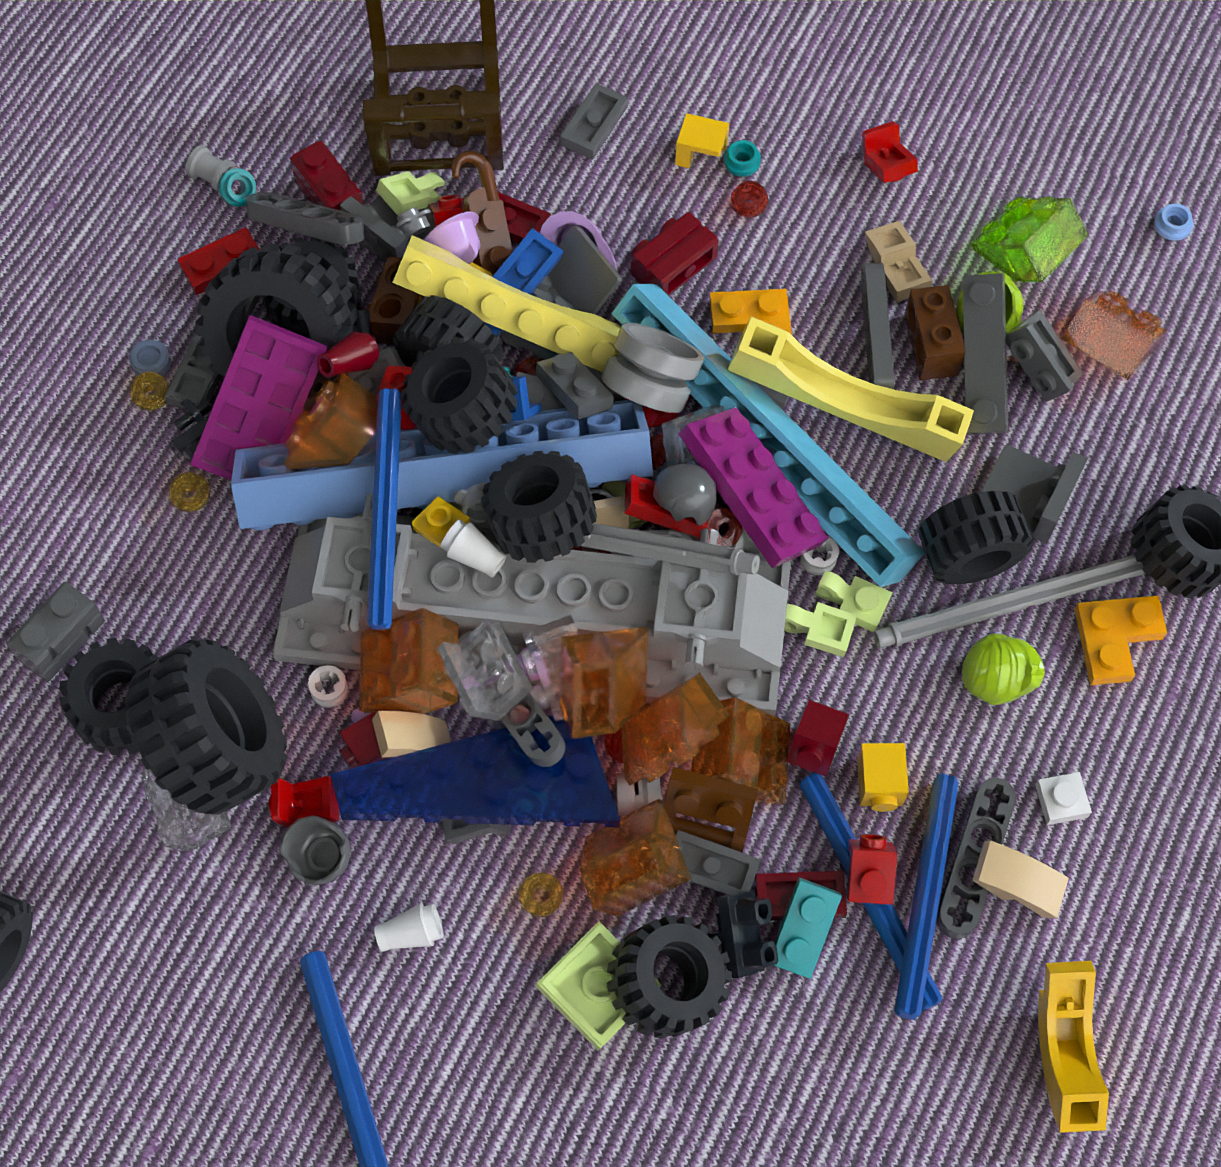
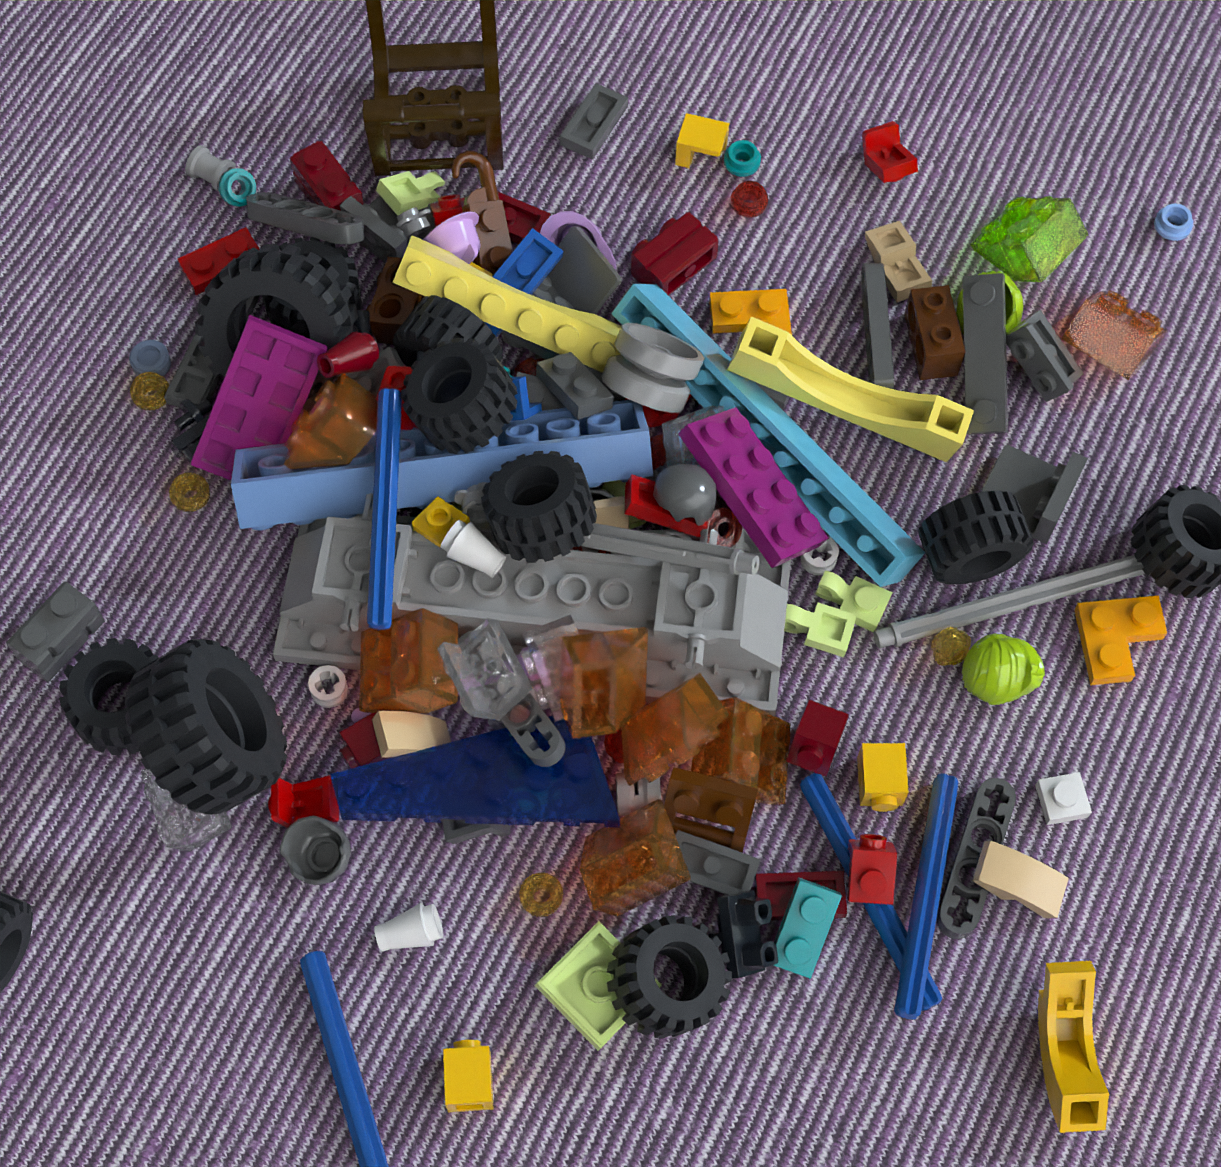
none -> yellow brick [443,1040,494,1113]
none -> clear yellow plate [931,627,971,666]

